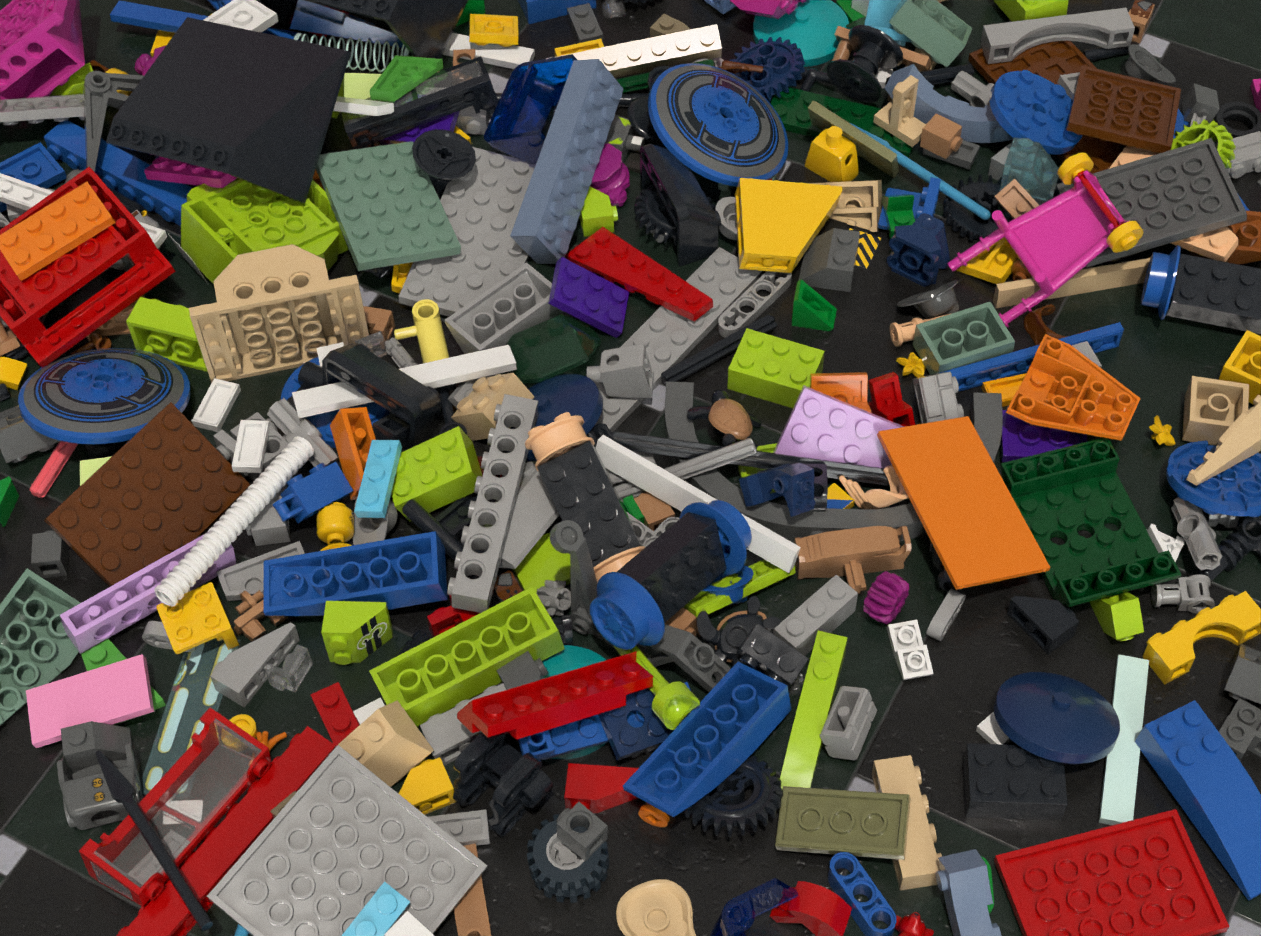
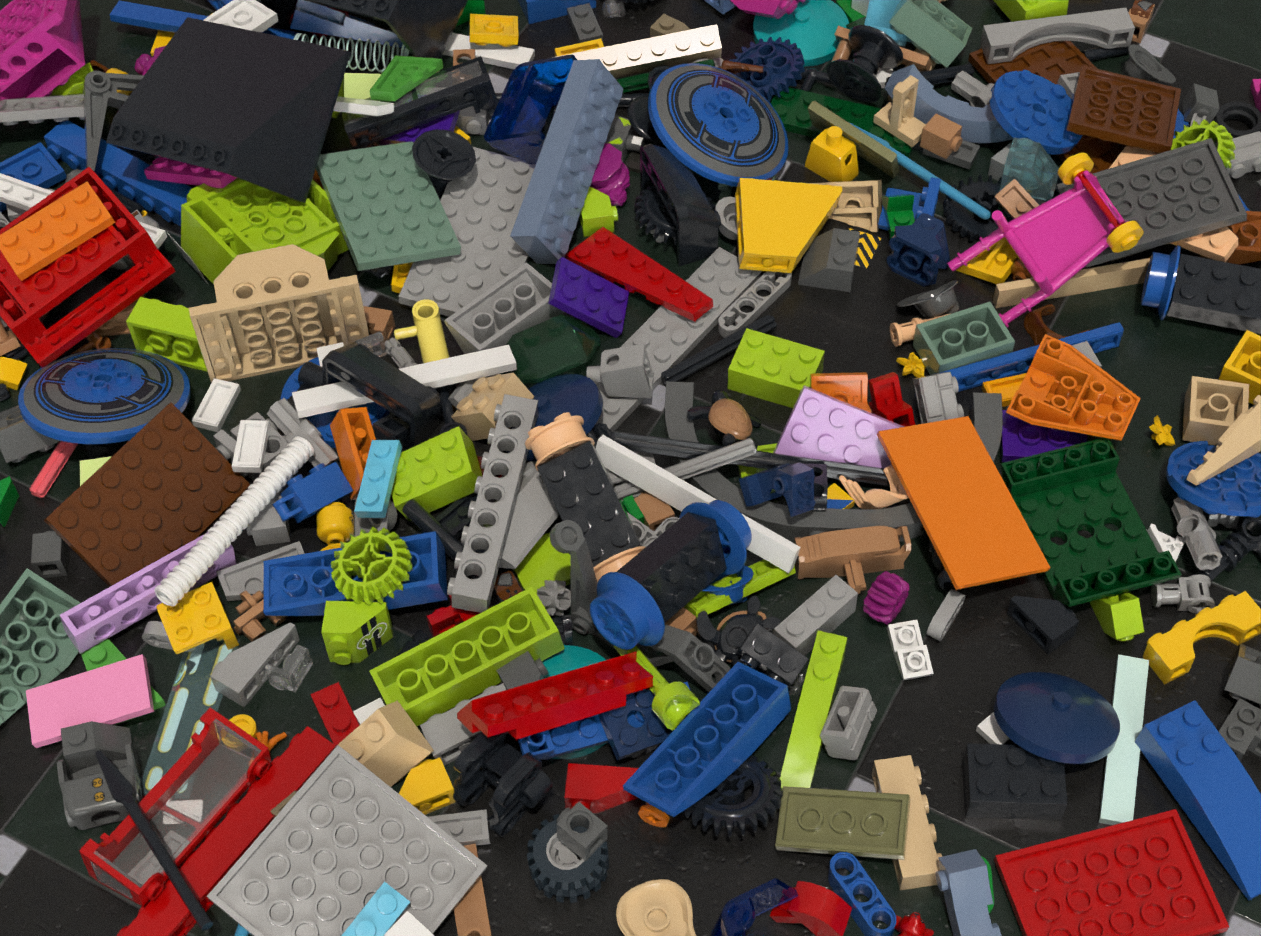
green slope [792,279,837,331] -> none
none -> lime gear [331,526,413,606]

